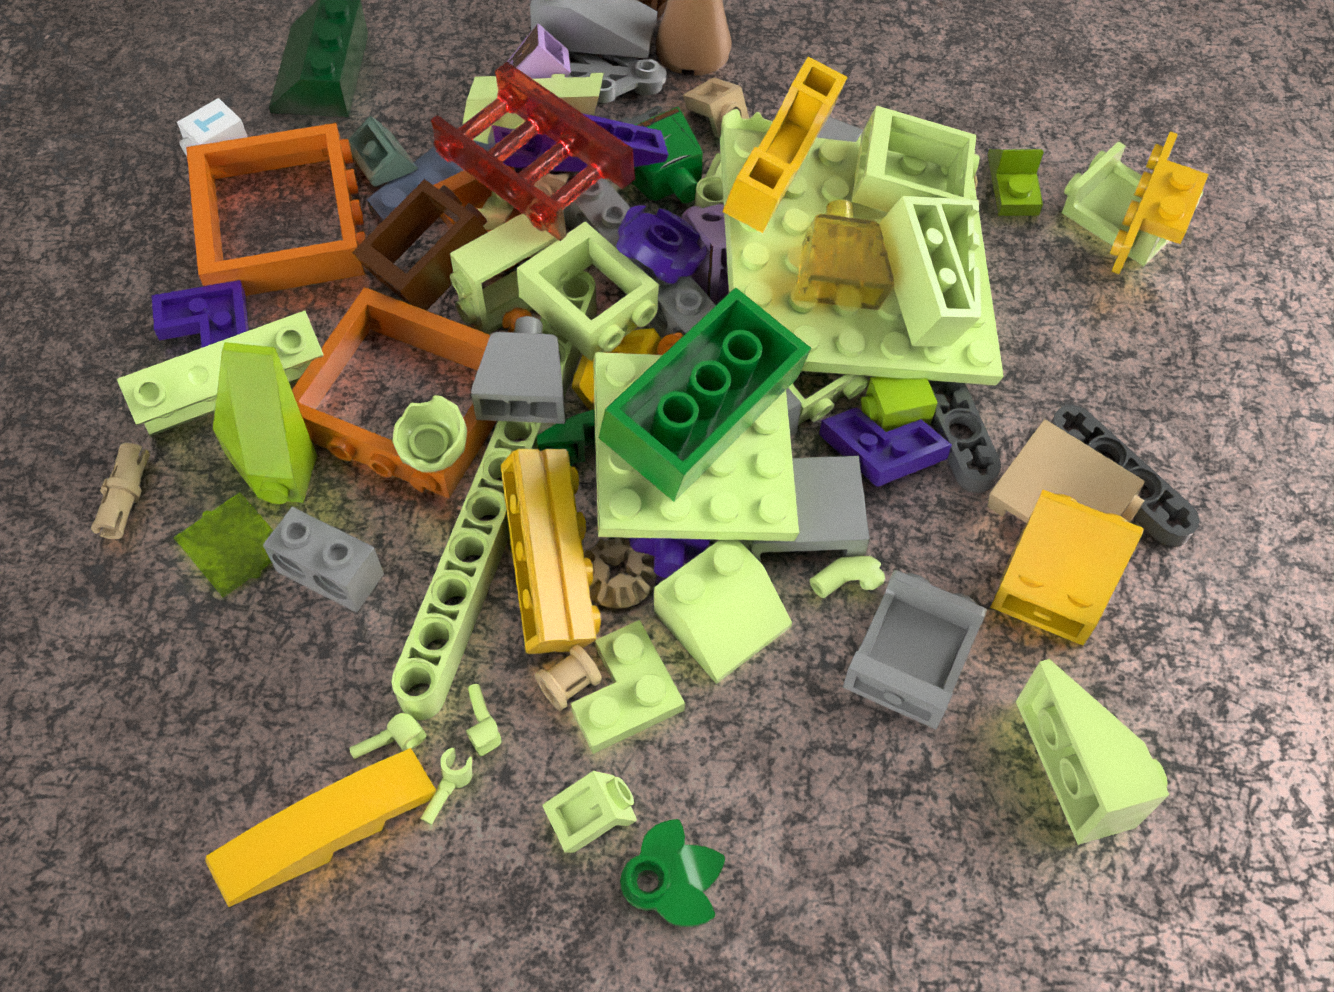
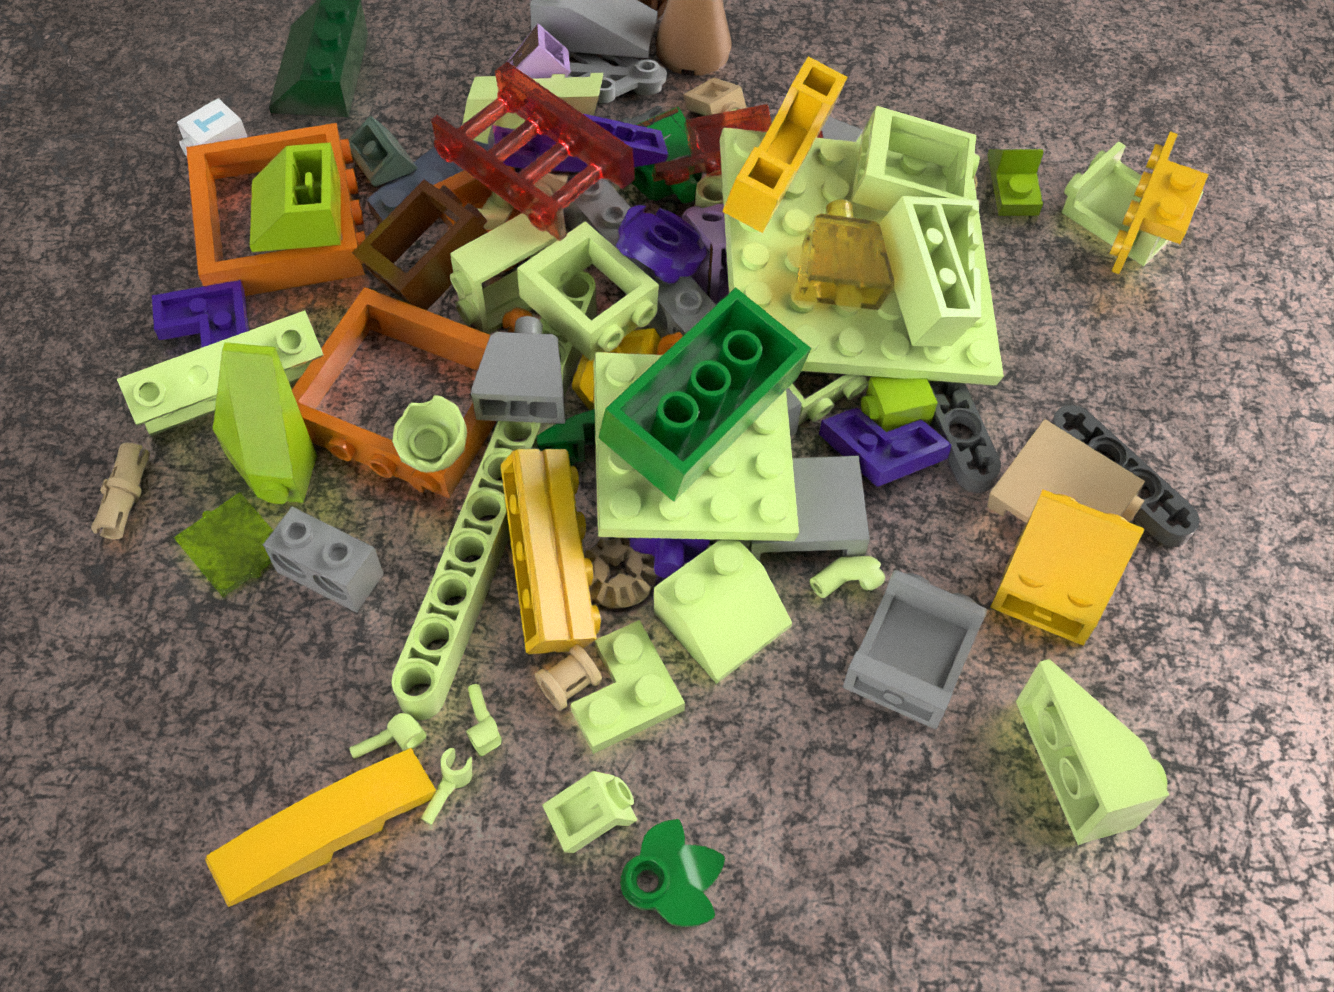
none -> lime slope [250,142,341,252]
none -> clear red bracket [652,104,823,185]

